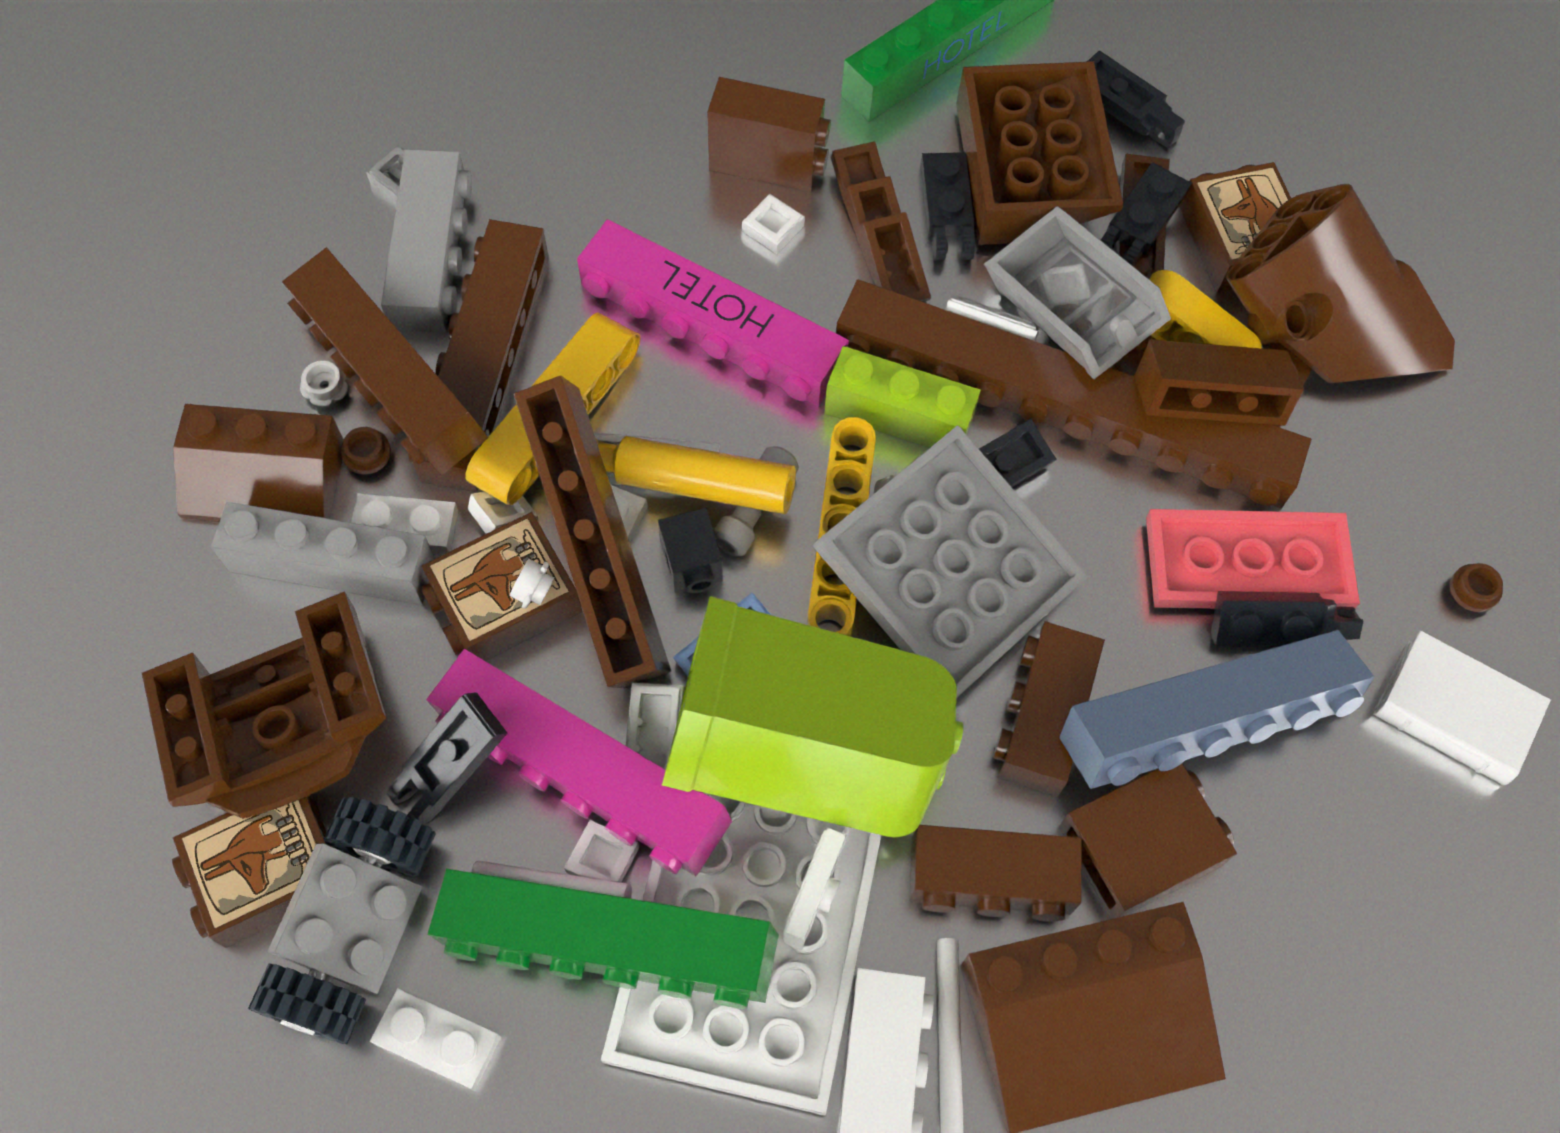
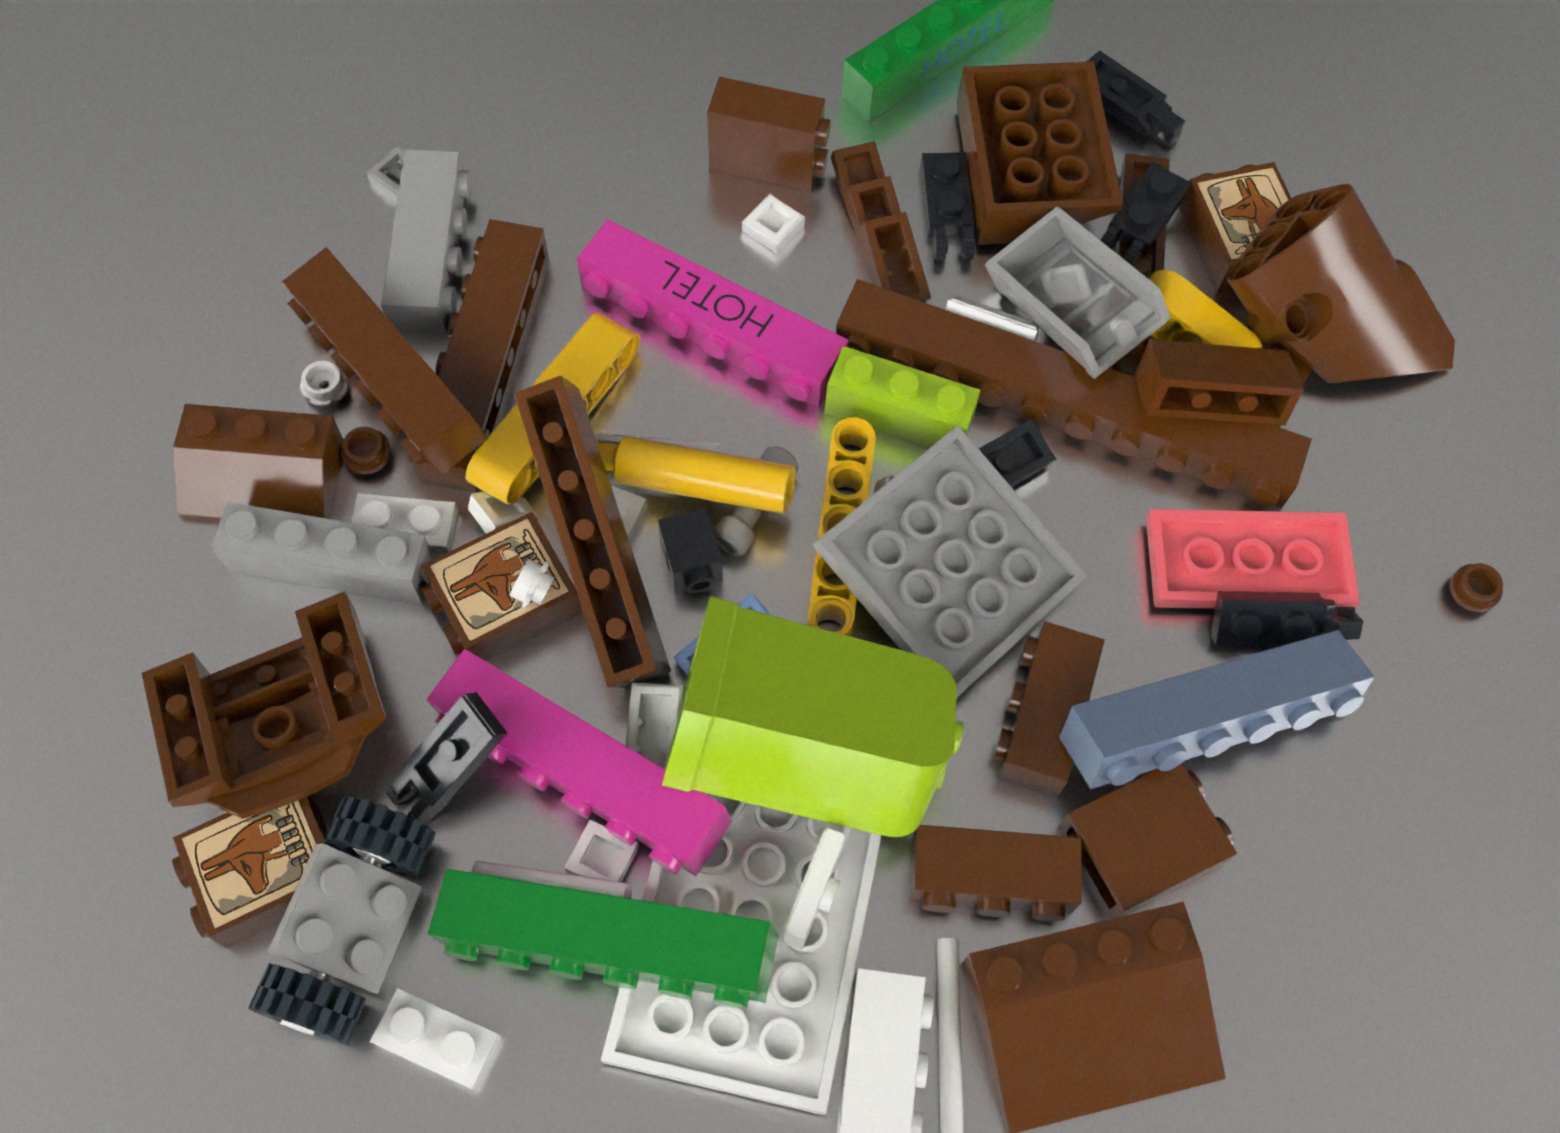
white piece [1373,630,1551,785] -> none

